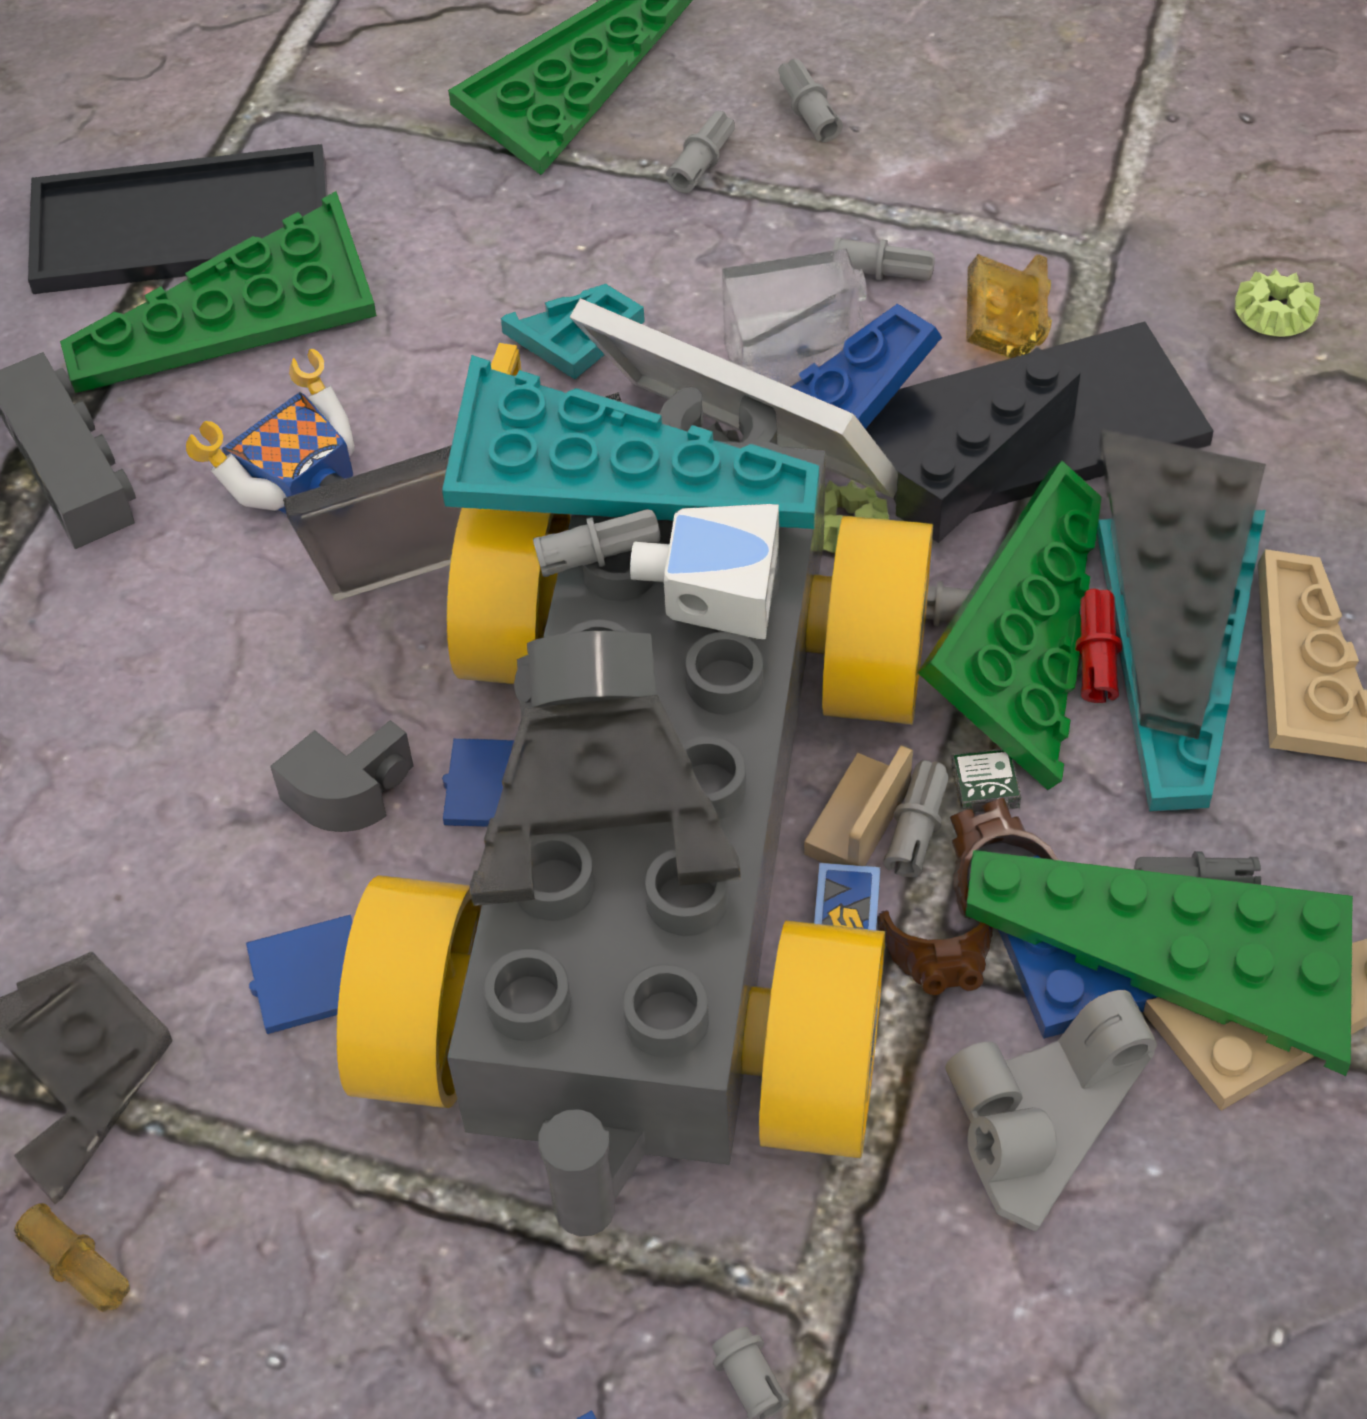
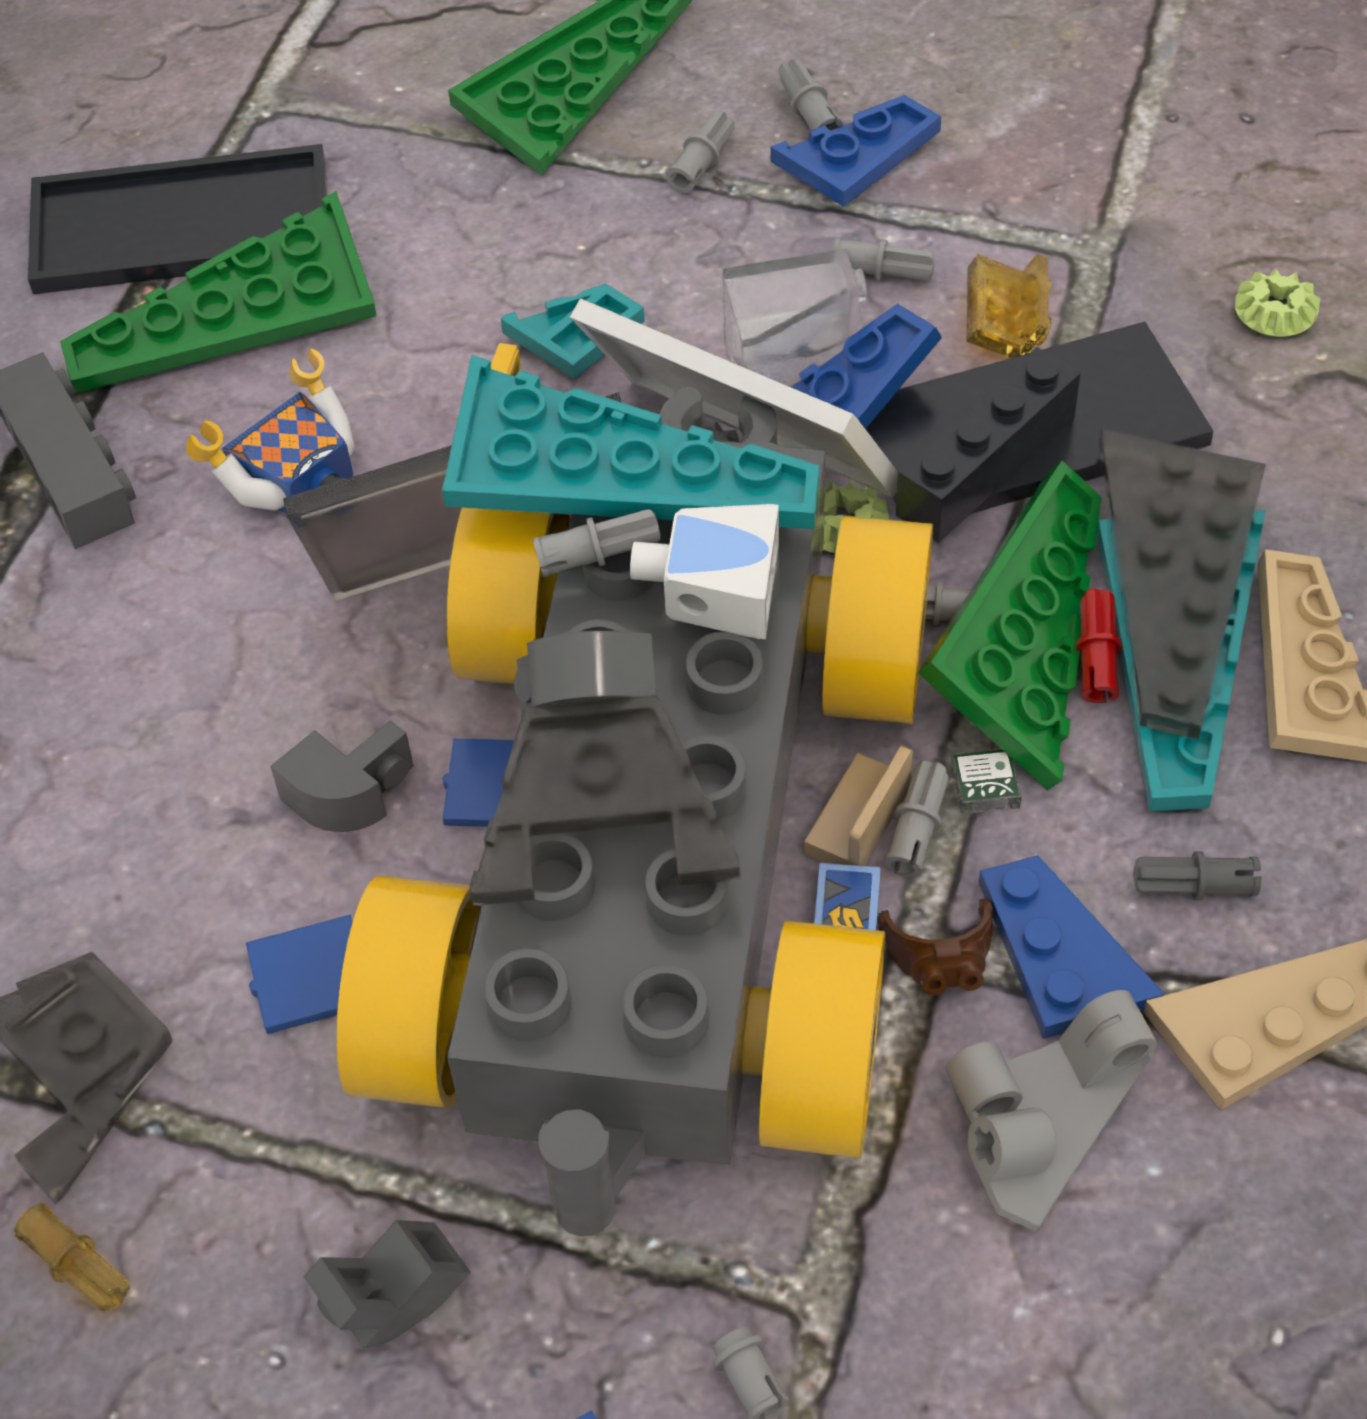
reddish brown helmet [950,798,1059,919] -> none
green wing [966,850,1353,1076] -> none
none -> dark grey brick [303,1220,471,1348]
none -> blue wing [770,95,941,207]

